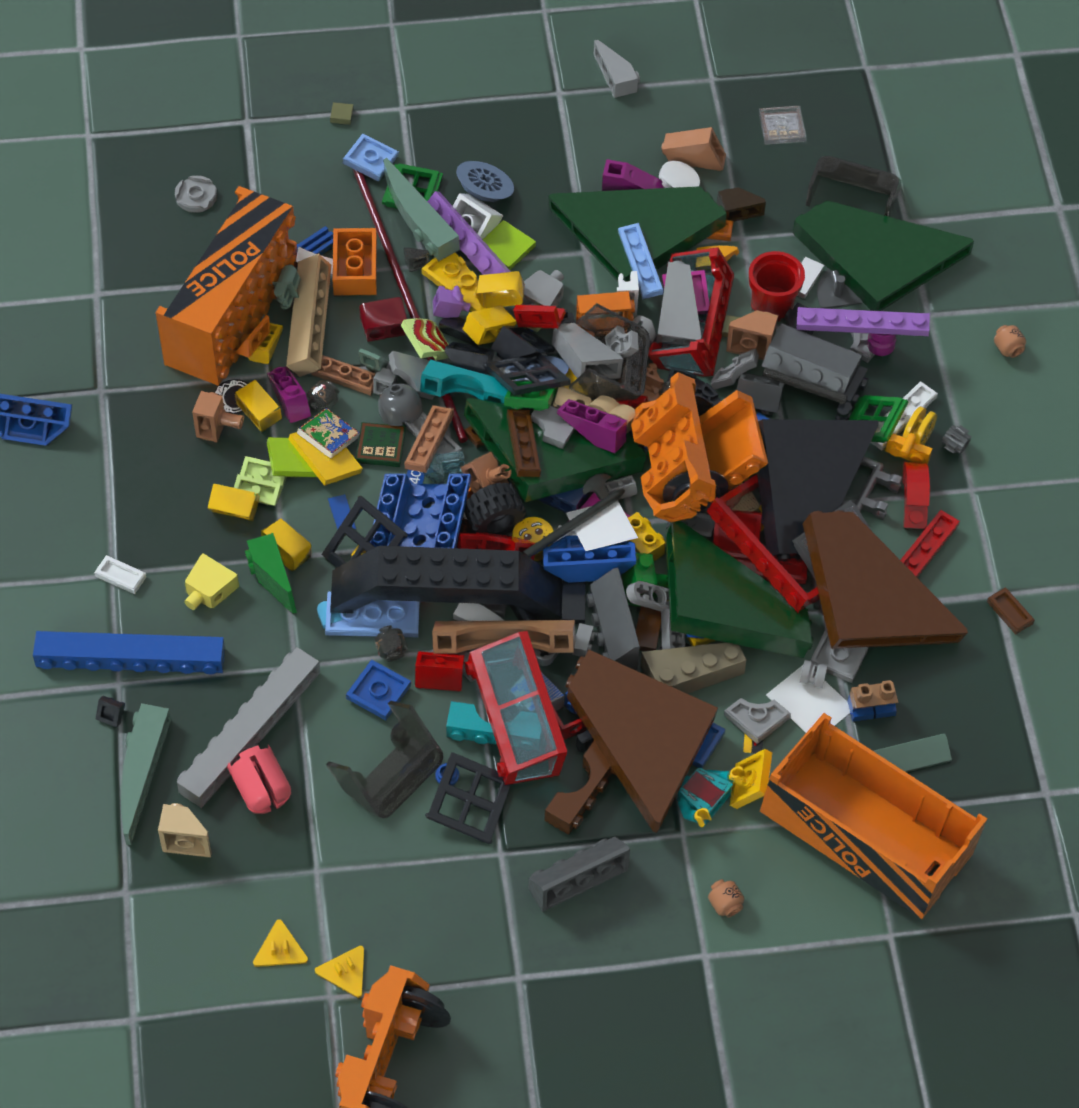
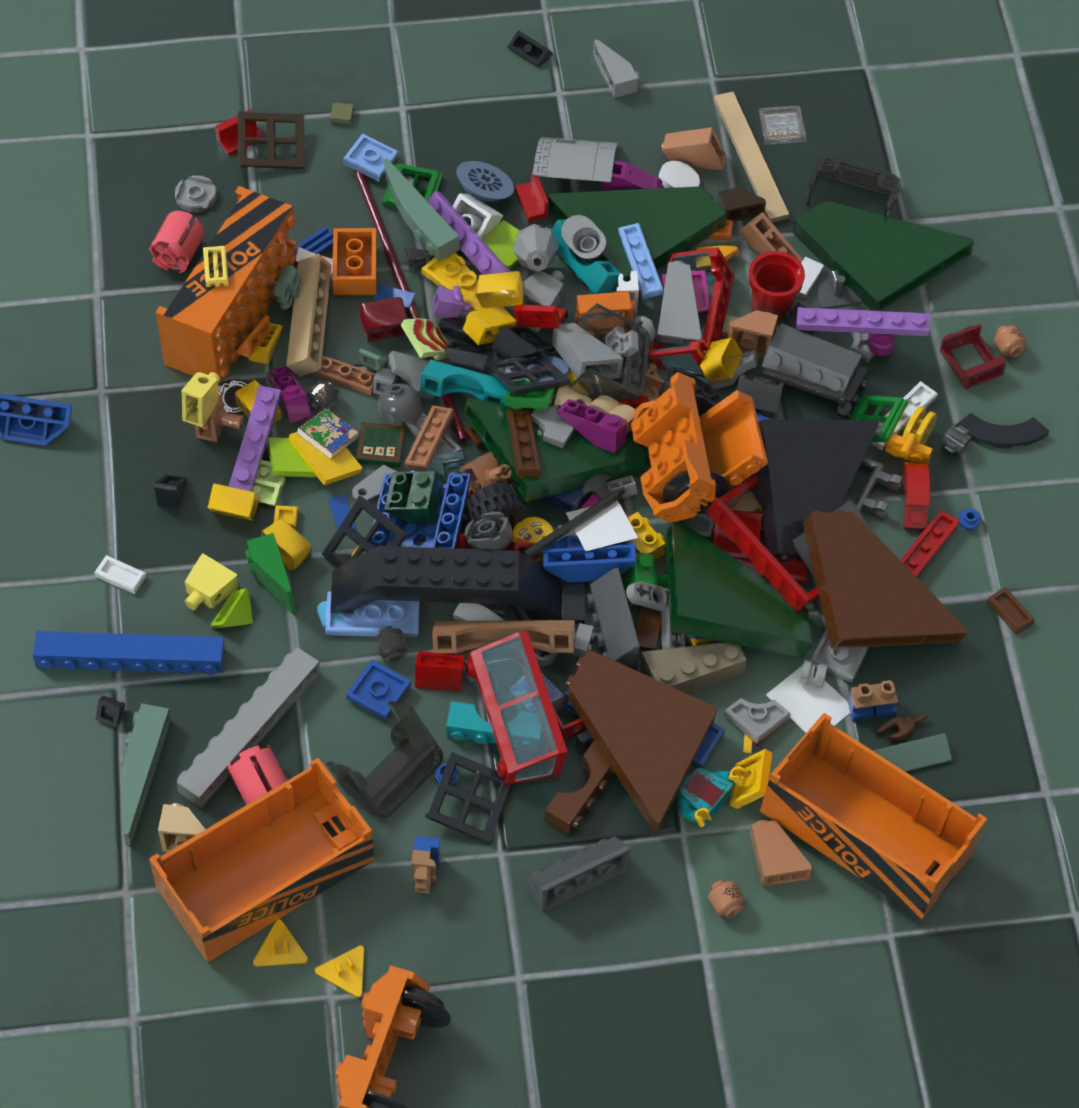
none -> coral cylinder [148,210,204,273]
none -> orange piece [149,758,374,963]
none -> black slope [154,474,187,508]
none -> light yellow torso [181,372,220,428]
none -> light yellow tile [203,246,229,287]
none -> lime slope [210,589,253,629]
none -> red panel [215,109,264,155]
none -> medium lavender plate [228,385,282,492]
none -> dark brown window [238,111,305,169]
none -> yellow tile [273,505,299,530]
none -> light grey piece [352,465,397,501]
none -> blue sticker [373,285,416,308]
none -> dark green slope [384,471,443,524]
none -> medium nougat hips [411,836,441,894]
none -> dark grey cylinder [465,512,512,550]
none -> black slope [507,30,553,67]
none -> light grey cone [513,224,559,272]
none -> red panel [515,172,549,223]
none -> light grey sticker [533,137,618,182]
none -> teal arch [552,219,621,294]
none -> light grey piece [561,215,606,259]
none -> yellow piece [700,337,743,384]
none -> tan tile [714,92,789,223]
none -> nougat slope [738,212,803,263]
none -> nougat slope [750,820,812,887]
none -> reddish brown hand [877,713,927,742]
none -> dark red window [940,324,1006,390]
none -> black tile [955,413,1049,448]
none -> blue plate [959,509,982,530]

